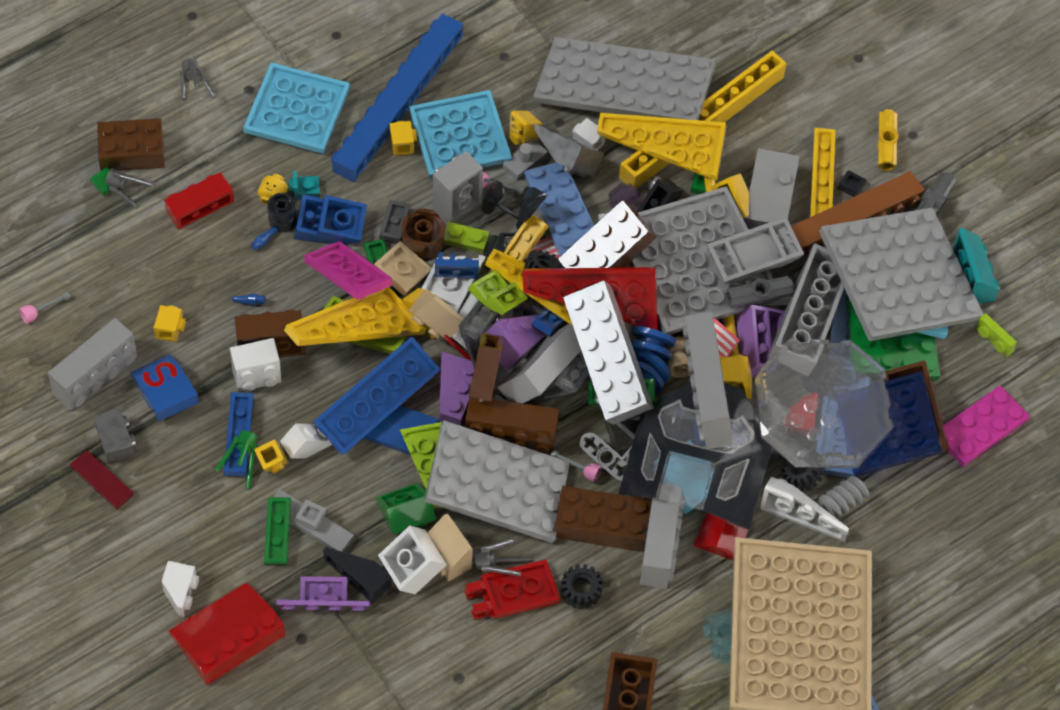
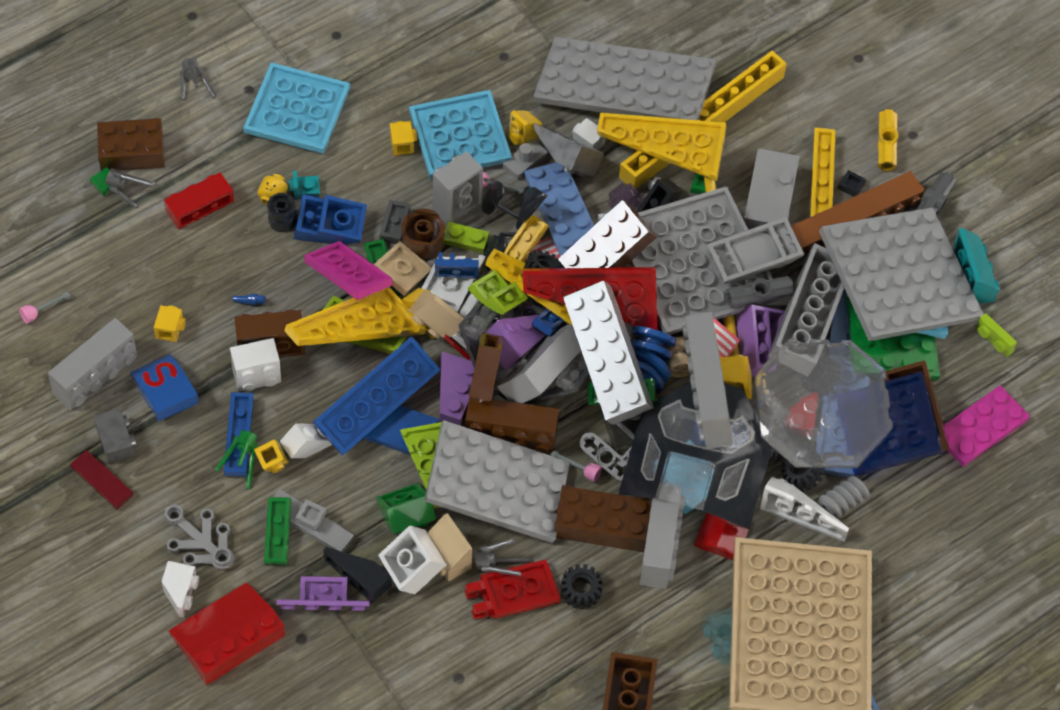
blue piece [251,227,278,250] -> none
blue brick [331,13,463,182] -> none
yellow slope [712,173,749,218] -> none
none -> light grey plant [165,505,234,570]

